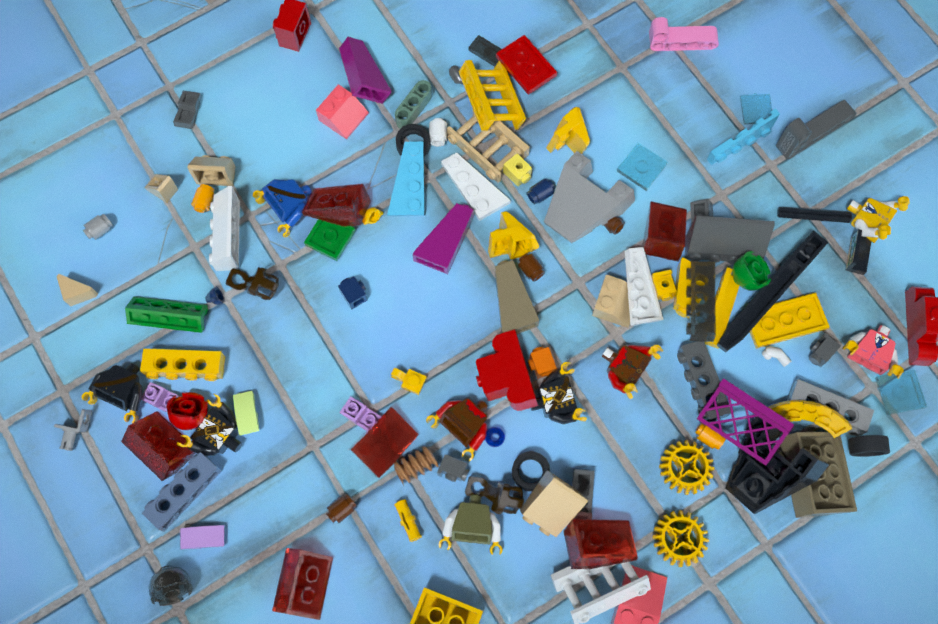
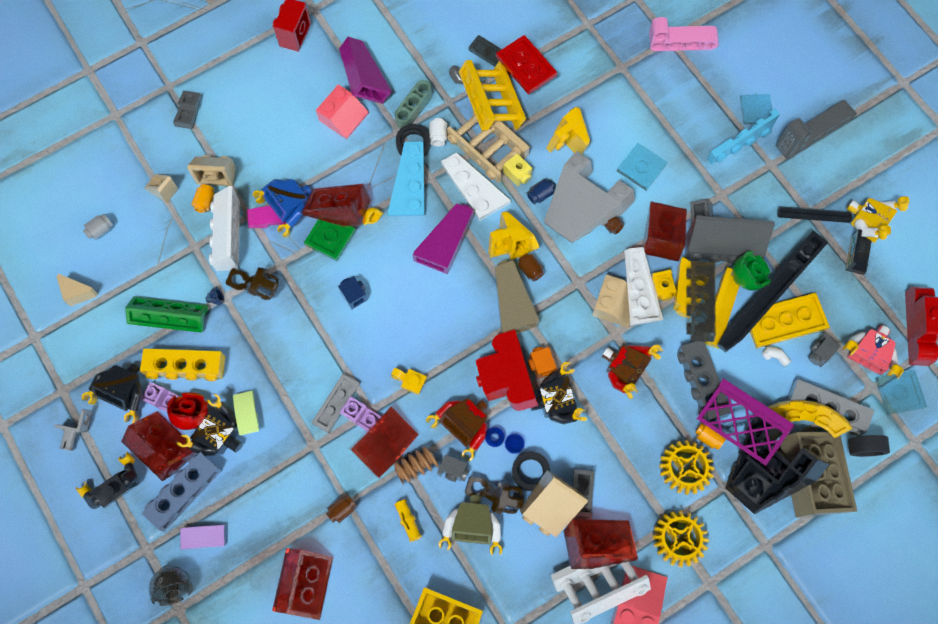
none -> black torso [75,452,137,509]
none -> dark pink slope [247,206,286,228]
none -> light grey tile [312,373,360,434]
none -> clear blue plate [505,434,525,454]

